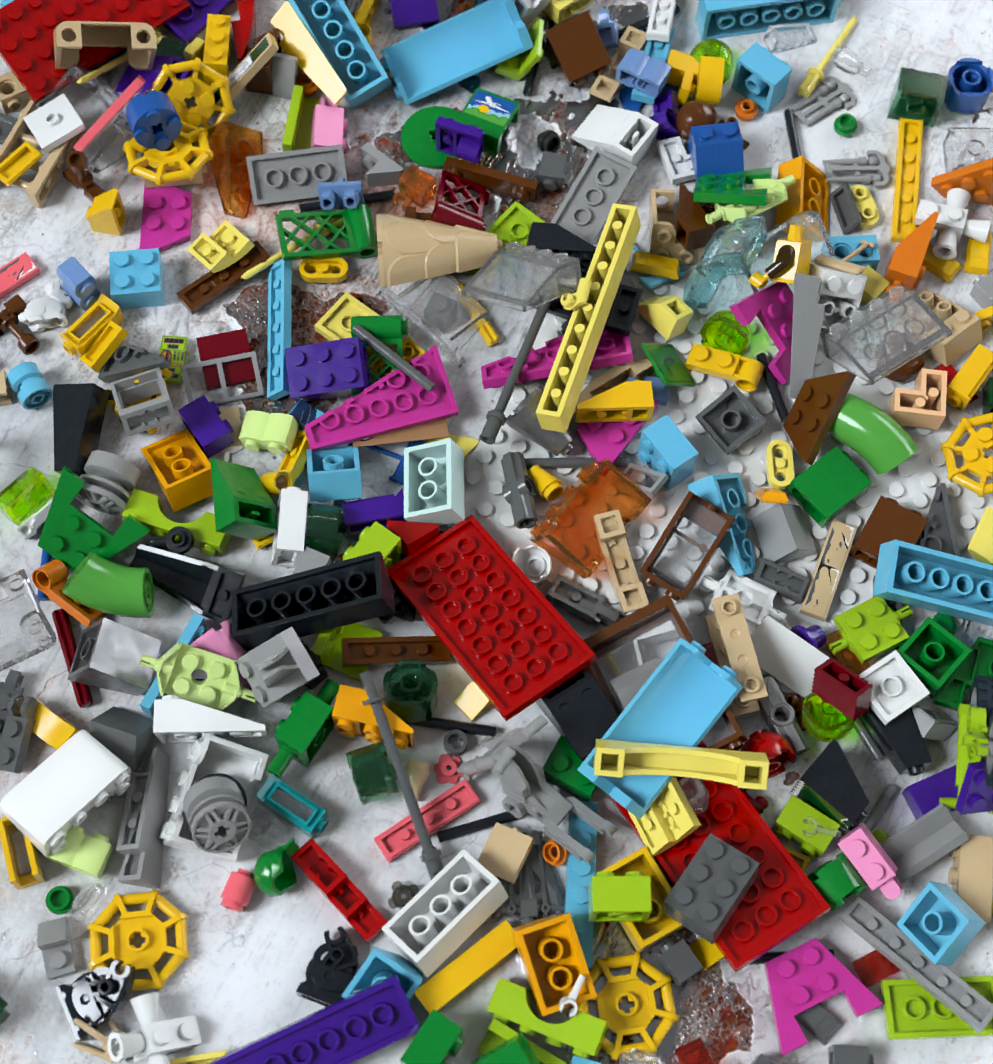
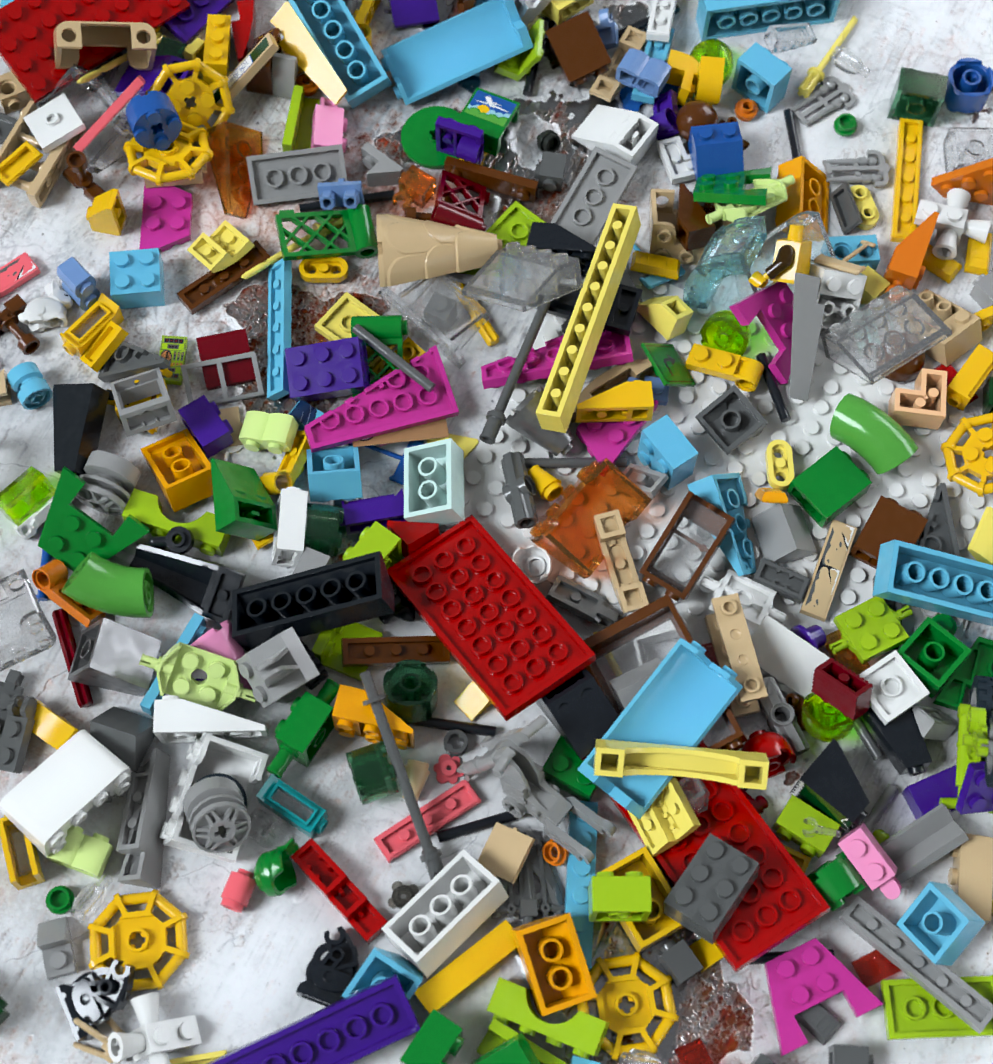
white hand [559,974,586,1017] -> none
light yellow arm [560,278,592,310] -> none
reddish brown wing [783,371,856,465] -> none

